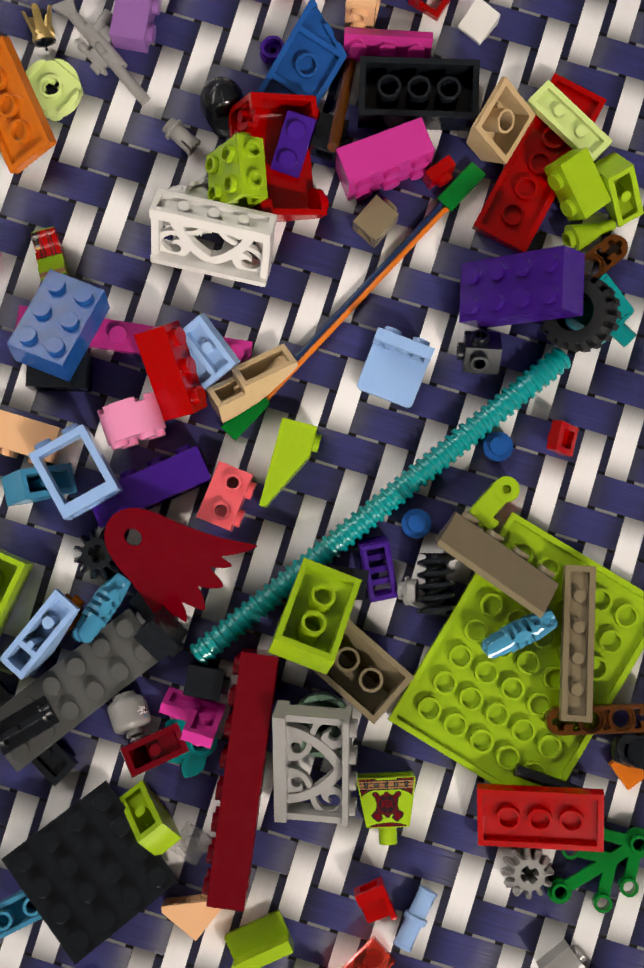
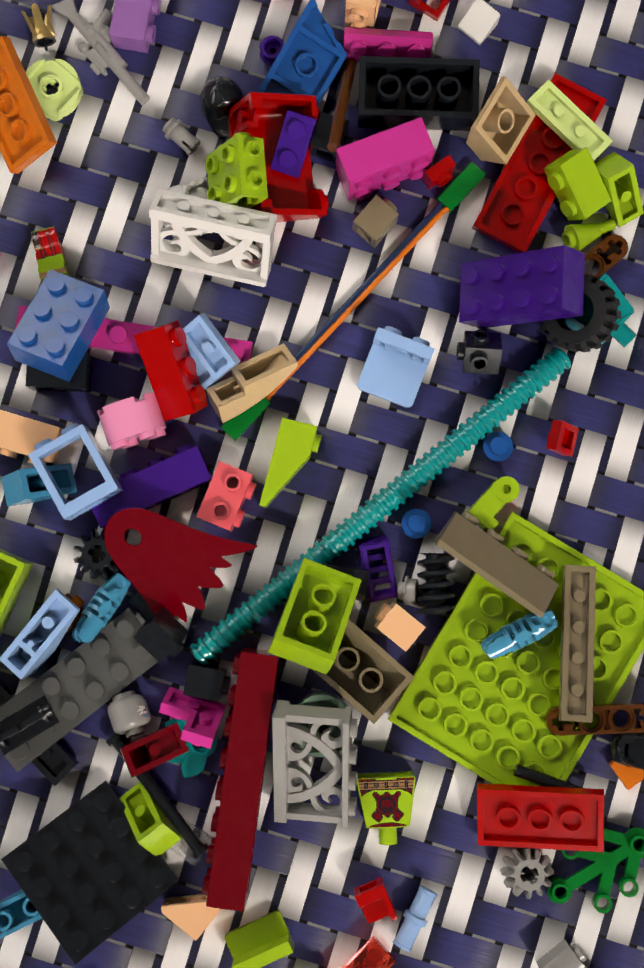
none -> black bar [106,733,208,860]
none -> light nougat brick [374,602,426,651]

